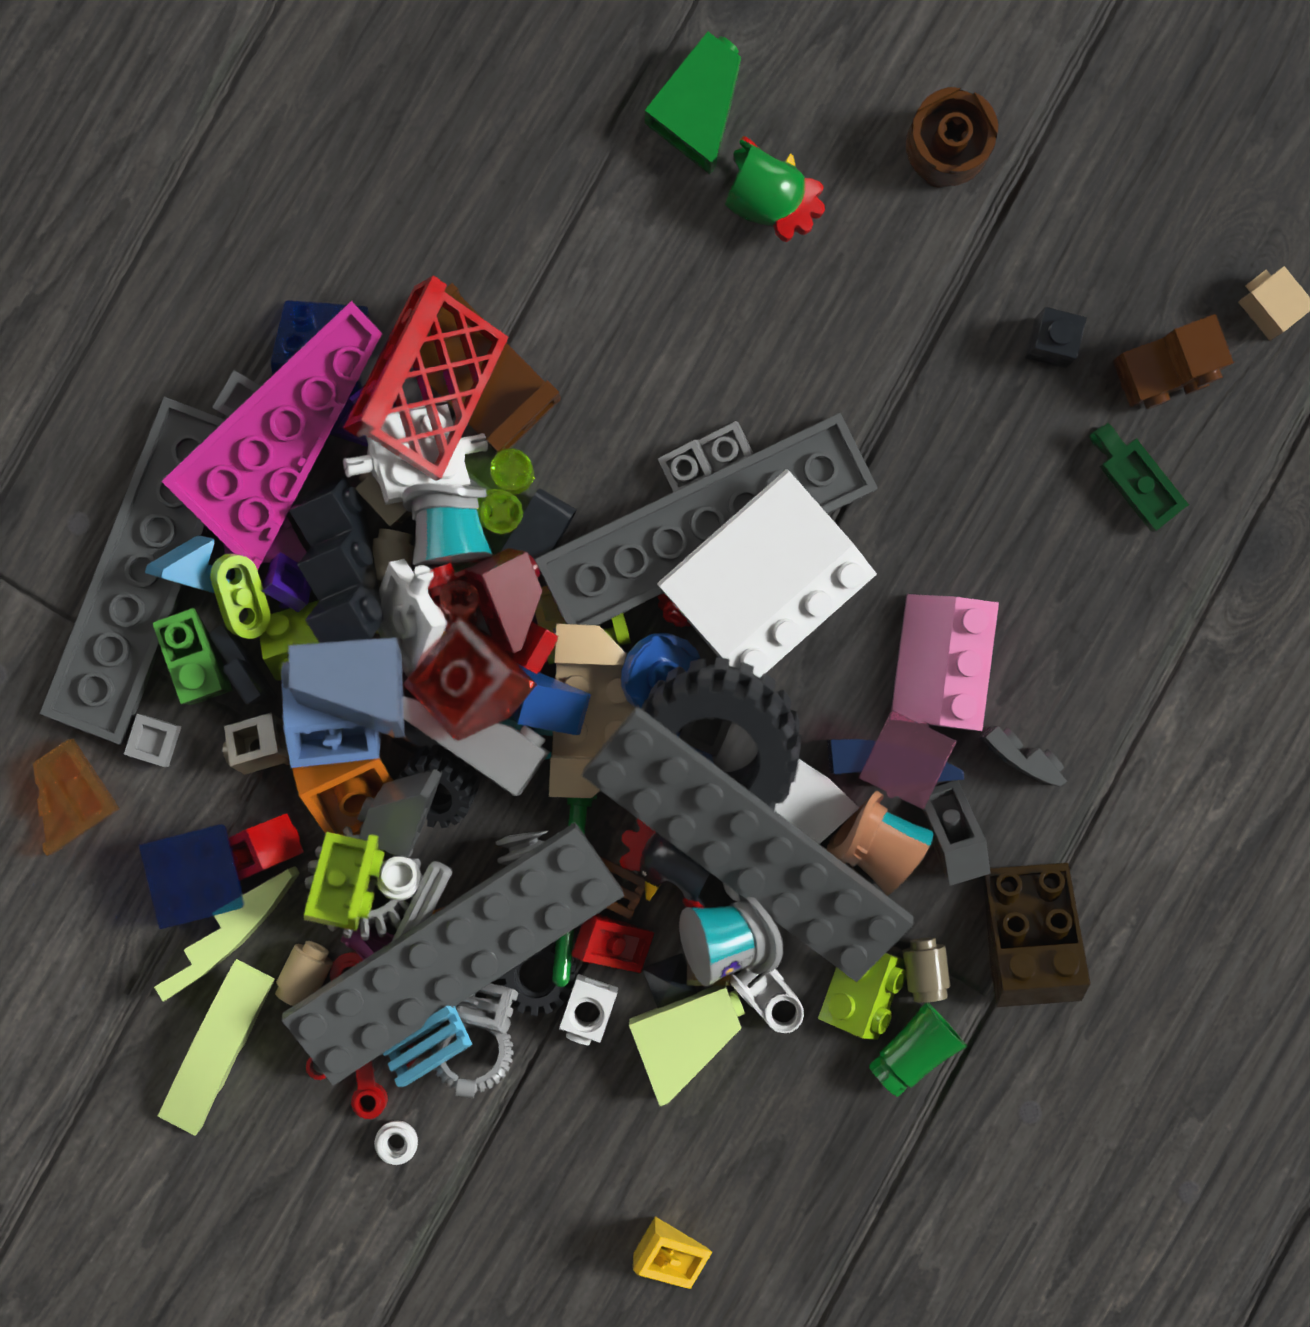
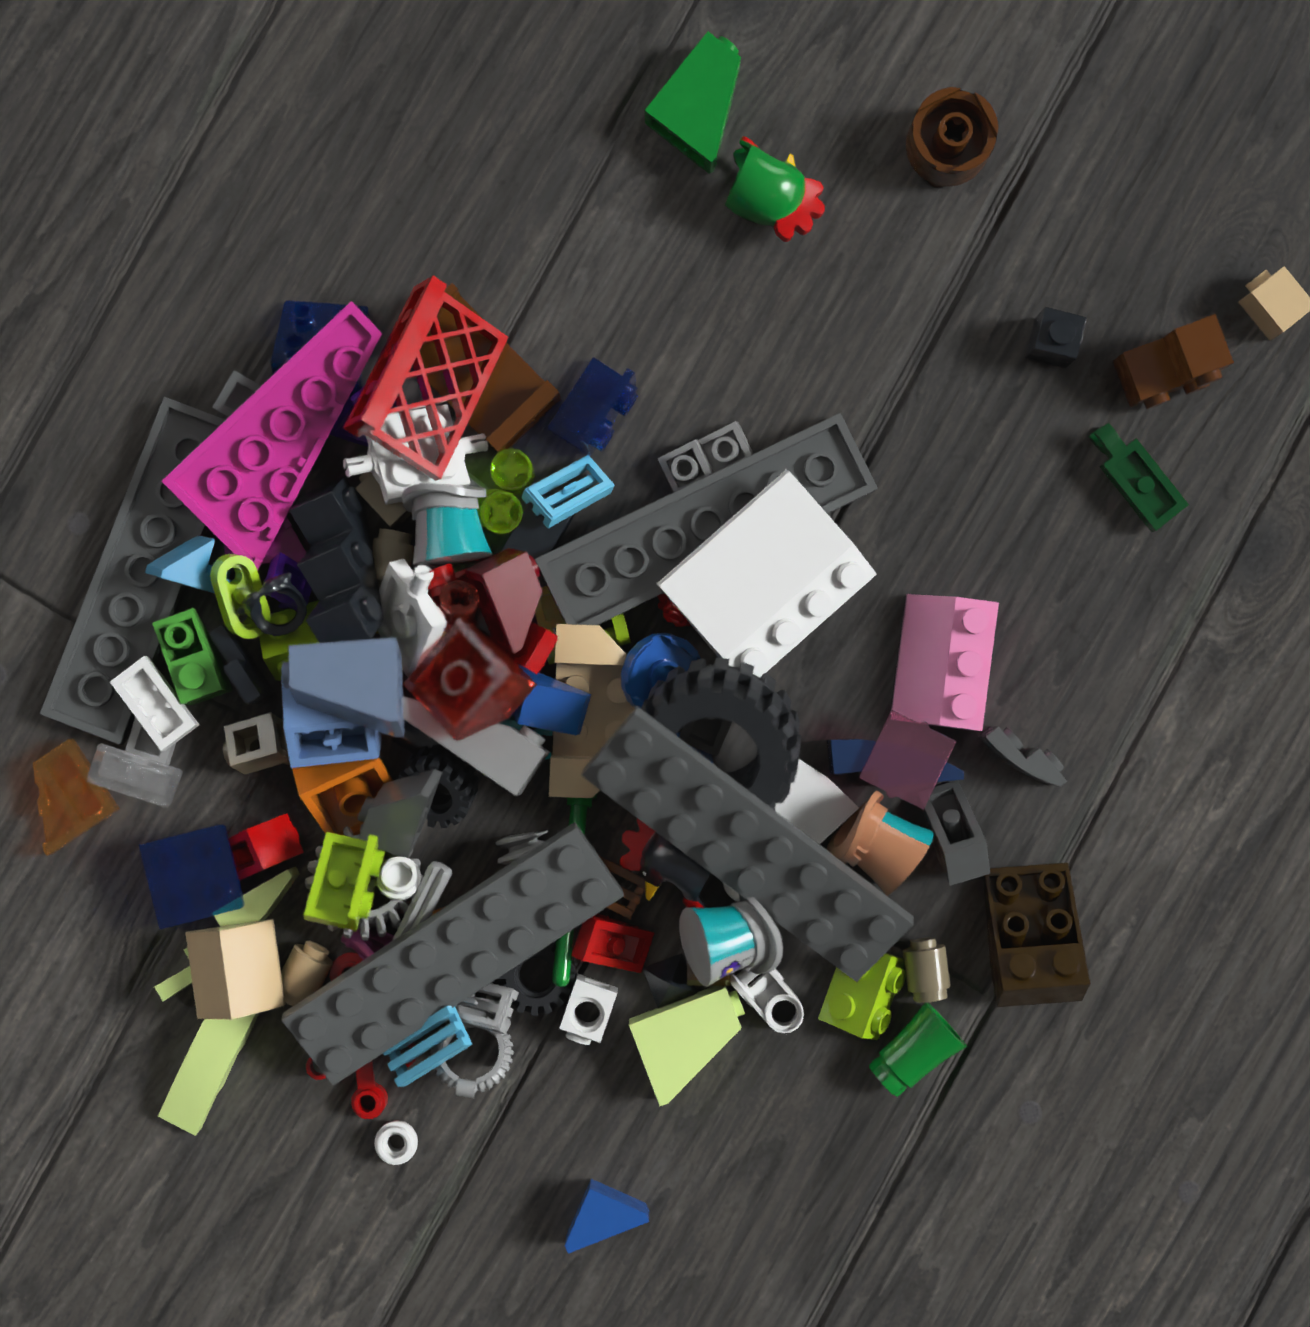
yellow slope [633,1216,712,1289] -> none
none -> clear slope [87,743,183,807]
none -> white tile [110,656,200,751]
none -> tan slope [185,919,285,1020]
none -> black piece [236,573,307,636]
none -> medium azure tile [521,455,615,528]
none -> clear blue bracket [547,357,638,457]
none -> blue slope [565,1179,649,1253]

